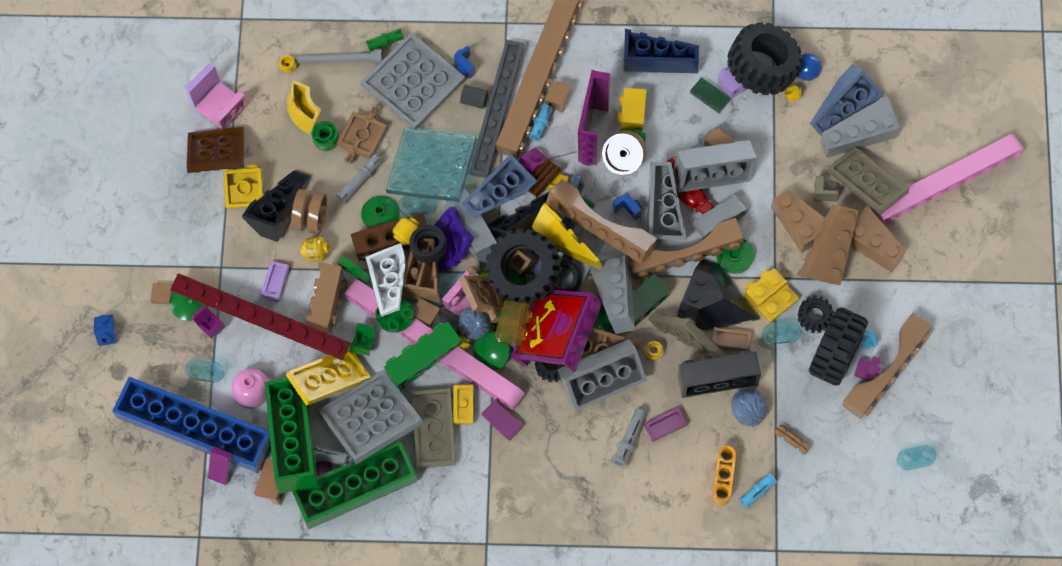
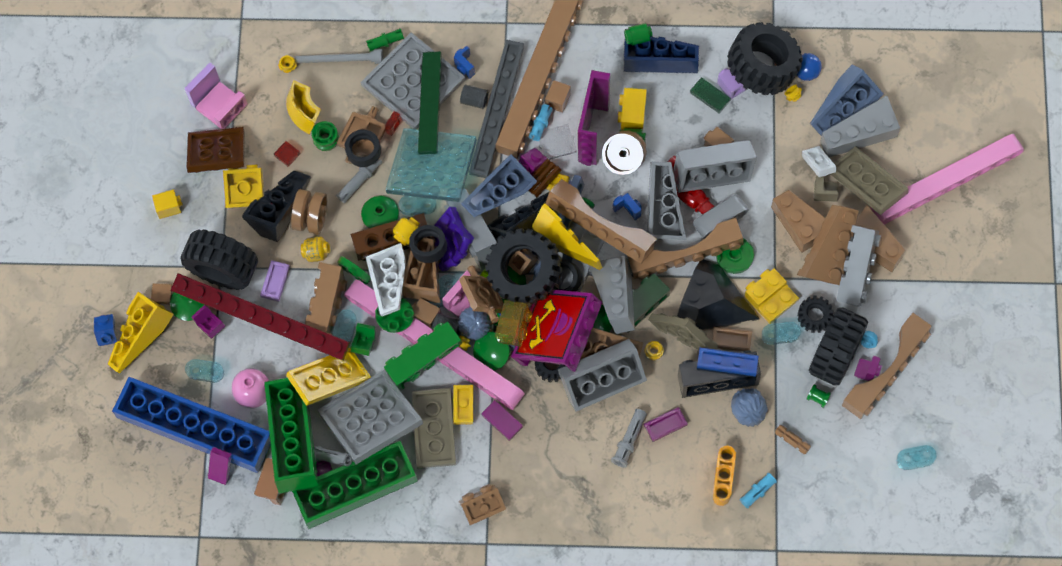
none -> yellow wedge [108,292,174,373]
none -> yellow brick [152,189,183,219]
none -> black tyre [180,229,258,290]
none -> clear red tile [274,141,300,167]
none -> clear light blue plate [332,309,357,343]
none -> black tyre [345,129,381,167]
none -> clear red tile [385,111,401,136]
none -> dark green tile [418,51,442,155]
none -> medium nougat bracket [459,484,506,526]
none -> green brick [624,23,653,45]
none -> blue tile [697,348,759,376]
none -> white plate [802,146,836,177]
none -> green bush [806,384,831,408]
none -> light grey wedge [836,225,881,306]

